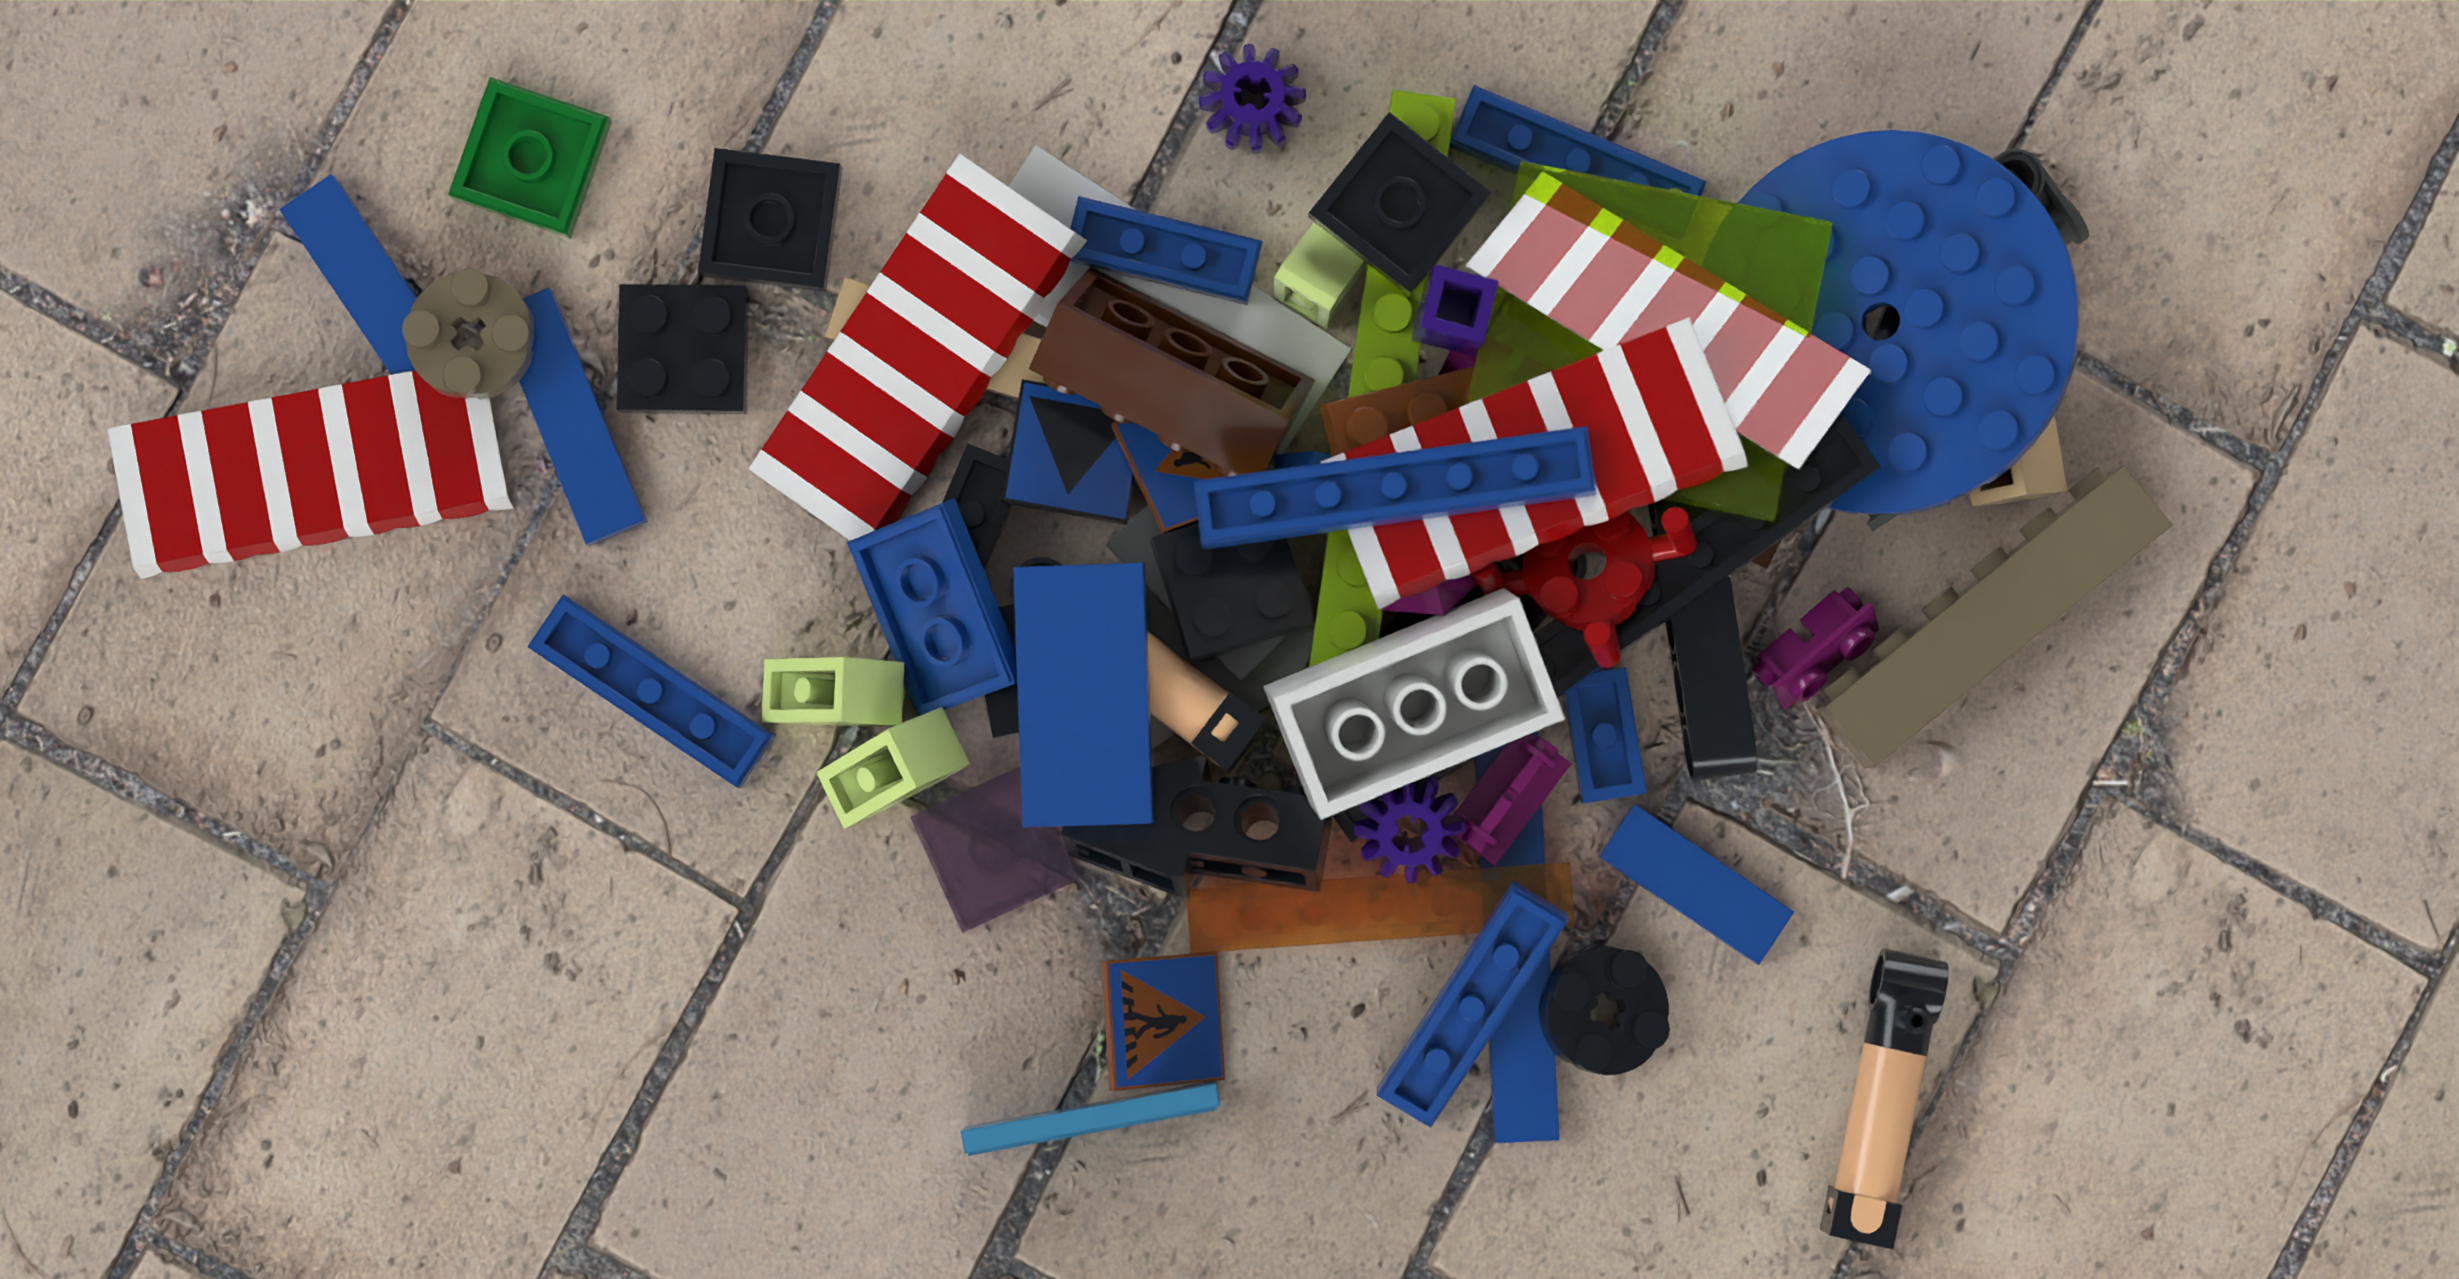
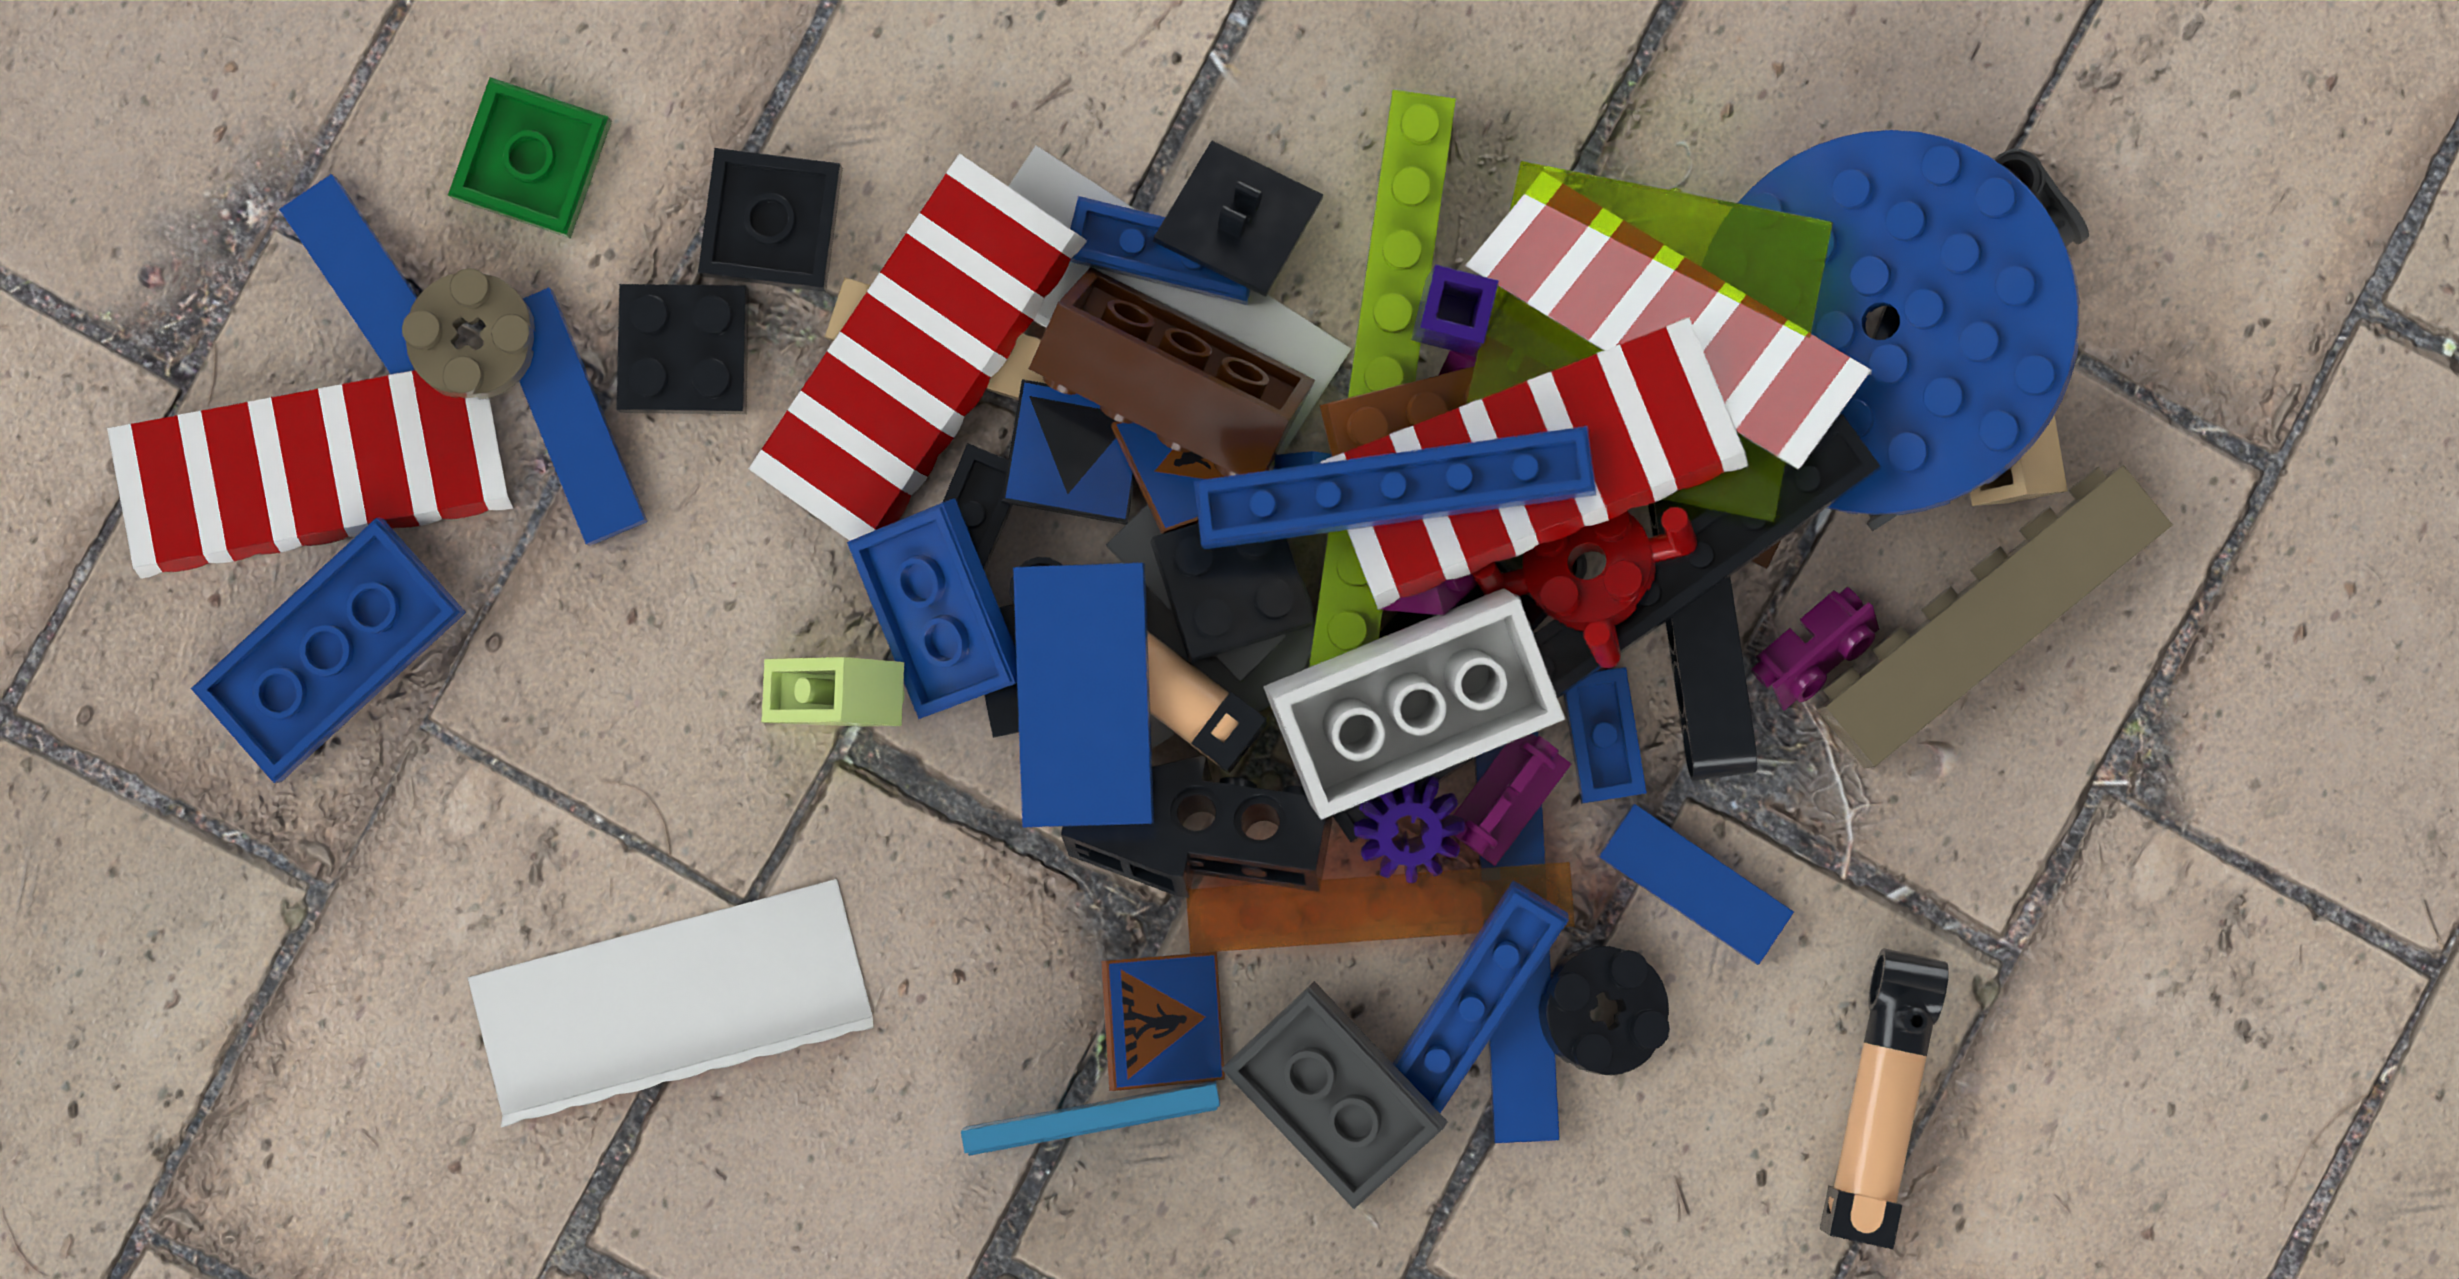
blue tile [527,594,776,788] -> none
yellowish green slope [816,707,970,829] -> none
clear purple tile [910,766,1080,933] -> none
dark purple gear [1199,44,1306,154] -> none
yellowish green slope [1273,223,1366,330] -> none
black plate [1308,112,1491,297] -> none
blue tile [1449,85,1707,243] -> none
none -> blue tile [191,518,466,783]
none -> white sticker [467,879,873,1128]
none -> black piece [1153,140,1323,297]
none -> dark grey tile [1222,981,1448,1209]

